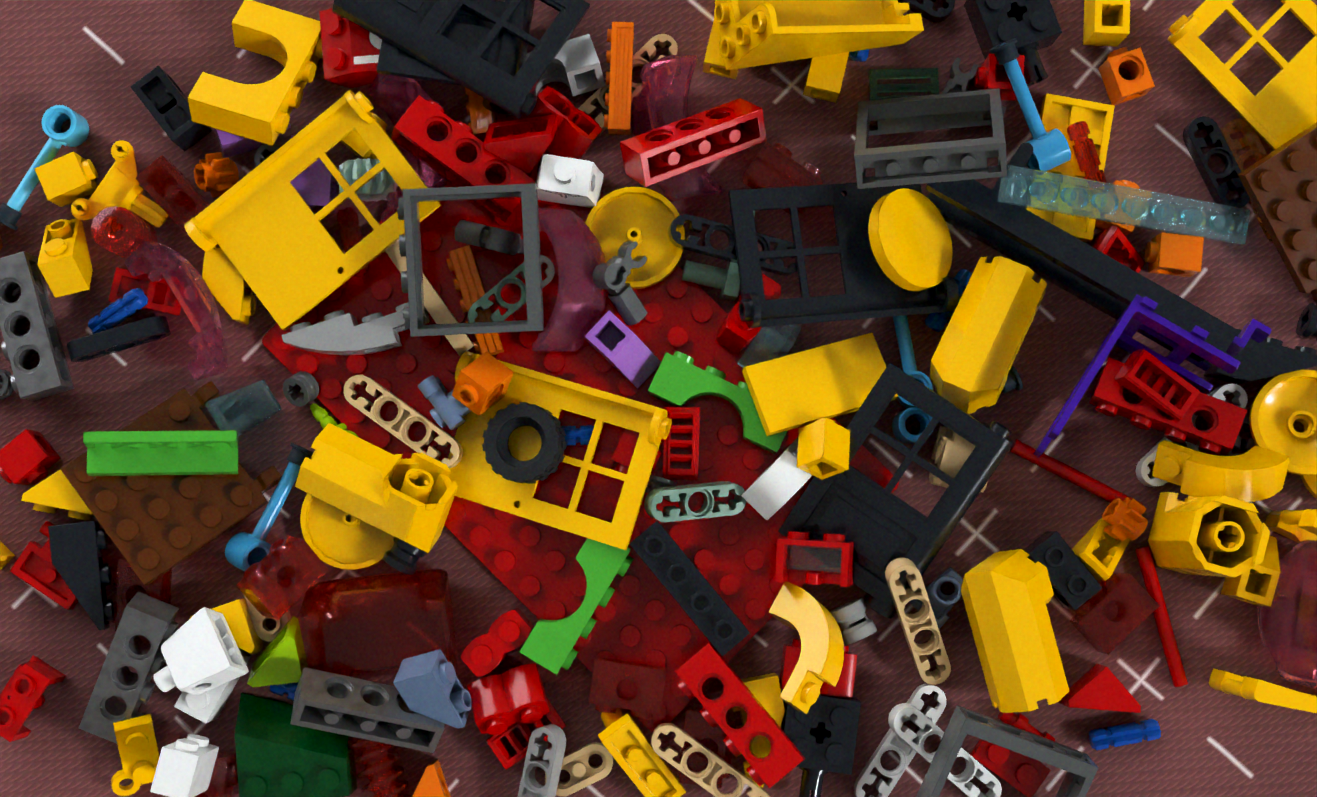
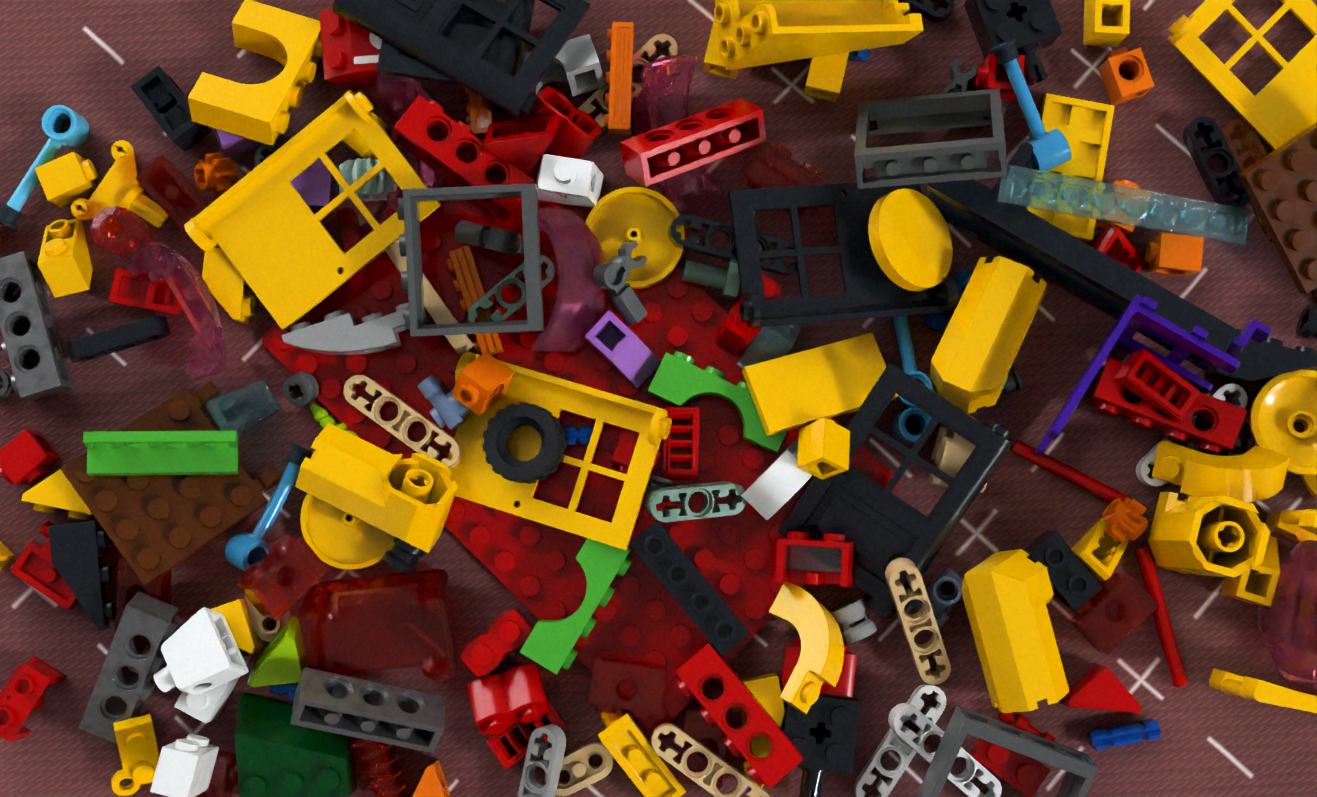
blue axle [88,288,148,334] -> none
sand blue slope [393,649,472,729] -> none
clear green tile [868,68,939,101] -> none
clear red axle [1067,121,1107,190] -> none

